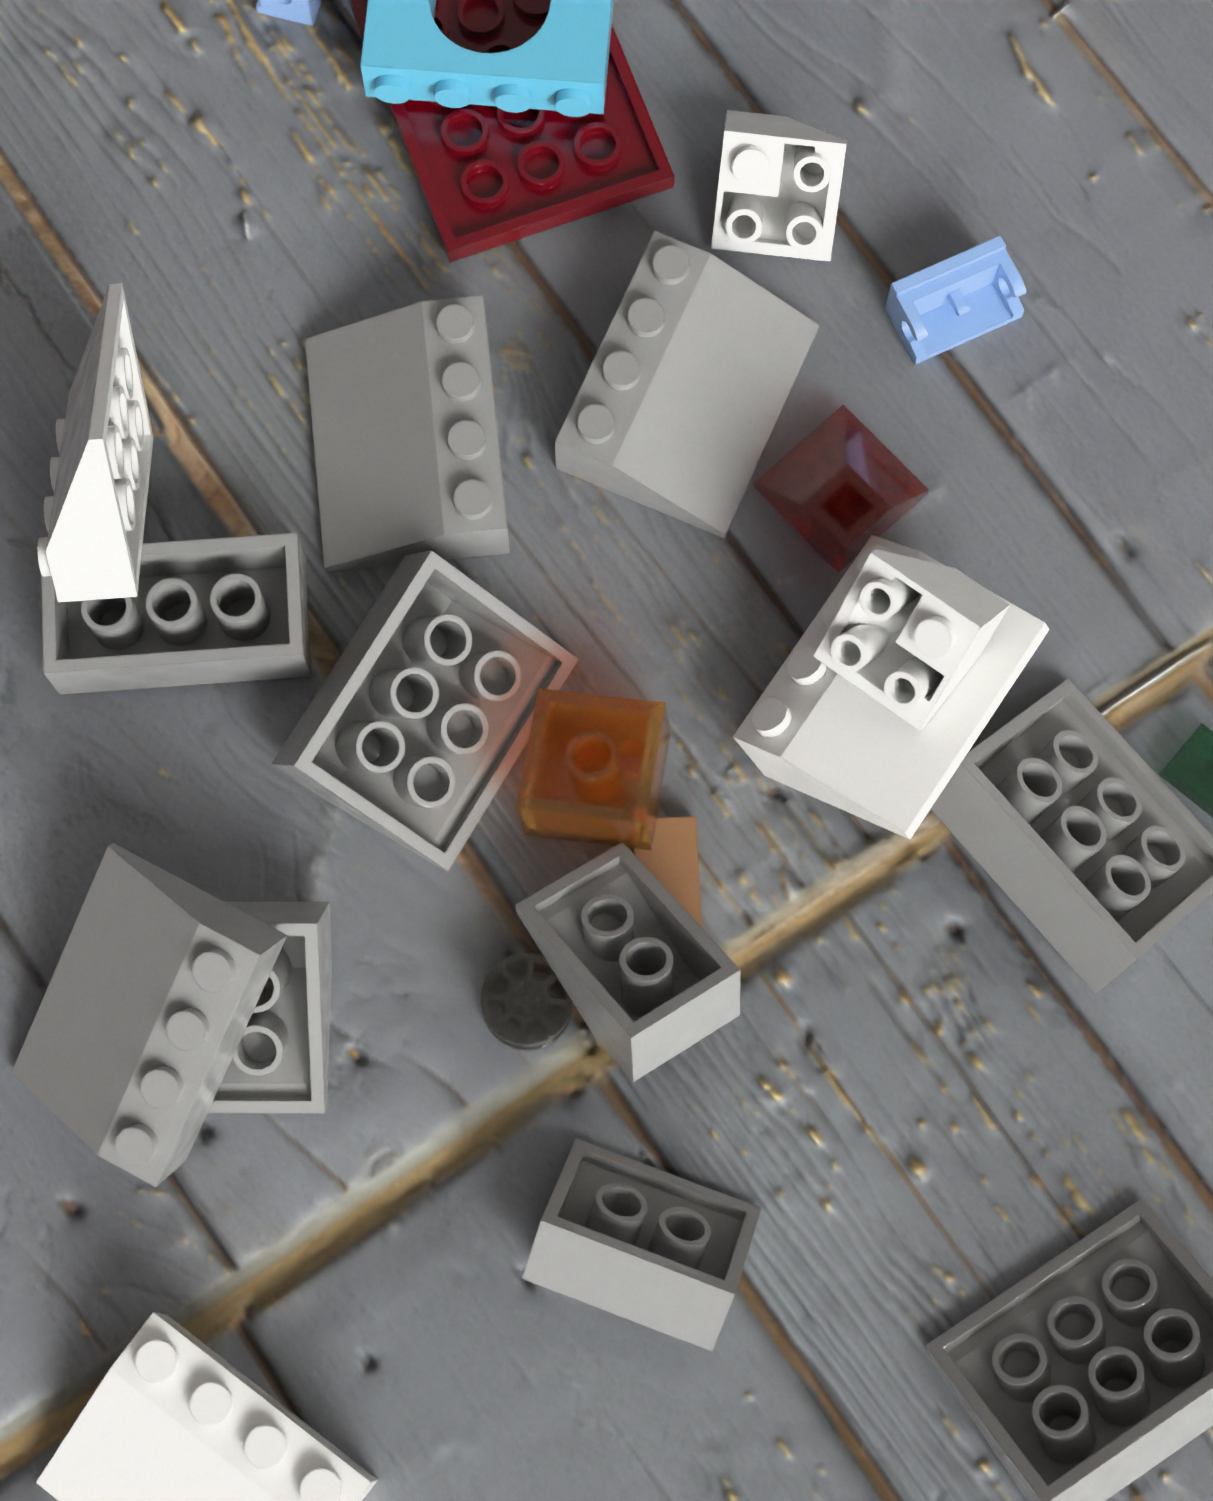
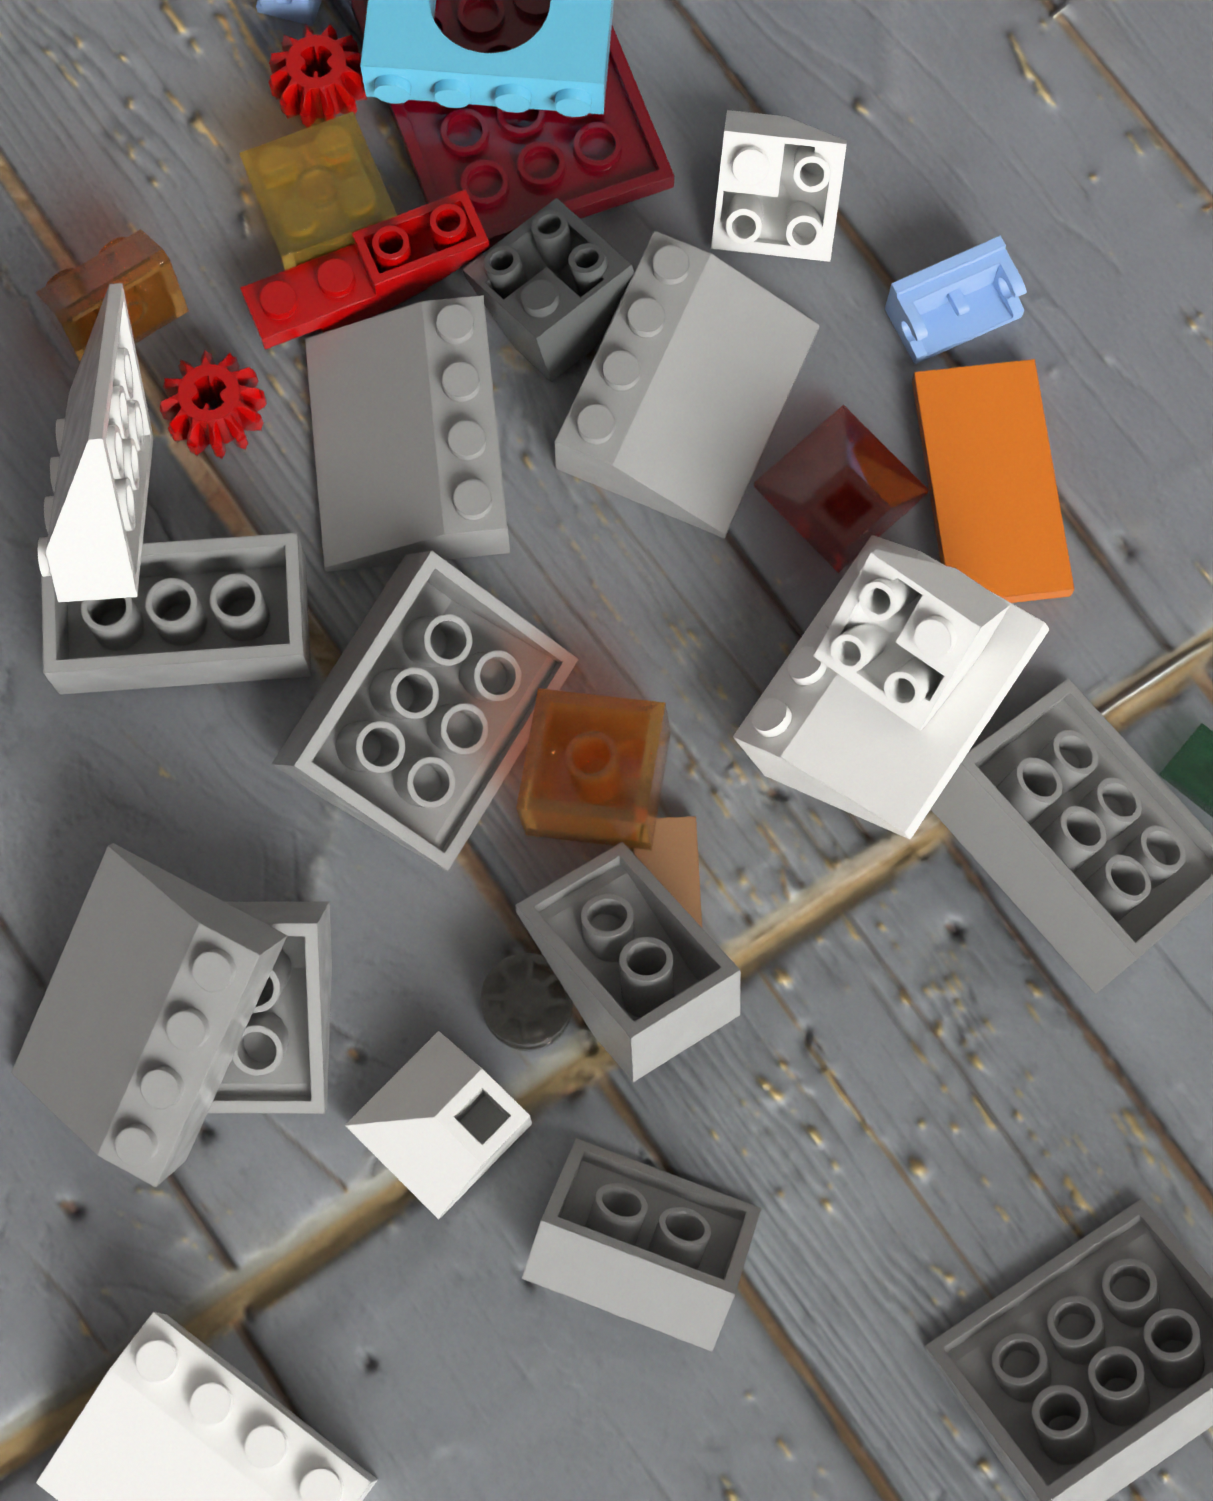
none -> clear orange slope [35,229,189,364]
none -> red gear [159,350,267,459]
none -> clear yellow brick [239,112,397,271]
none -> red slope [240,189,489,350]
none -> red gear [268,23,367,130]
none -> white slope [345,1031,532,1219]
none -> dark grey slope [462,198,634,382]
none -> orange tile [912,359,1075,603]

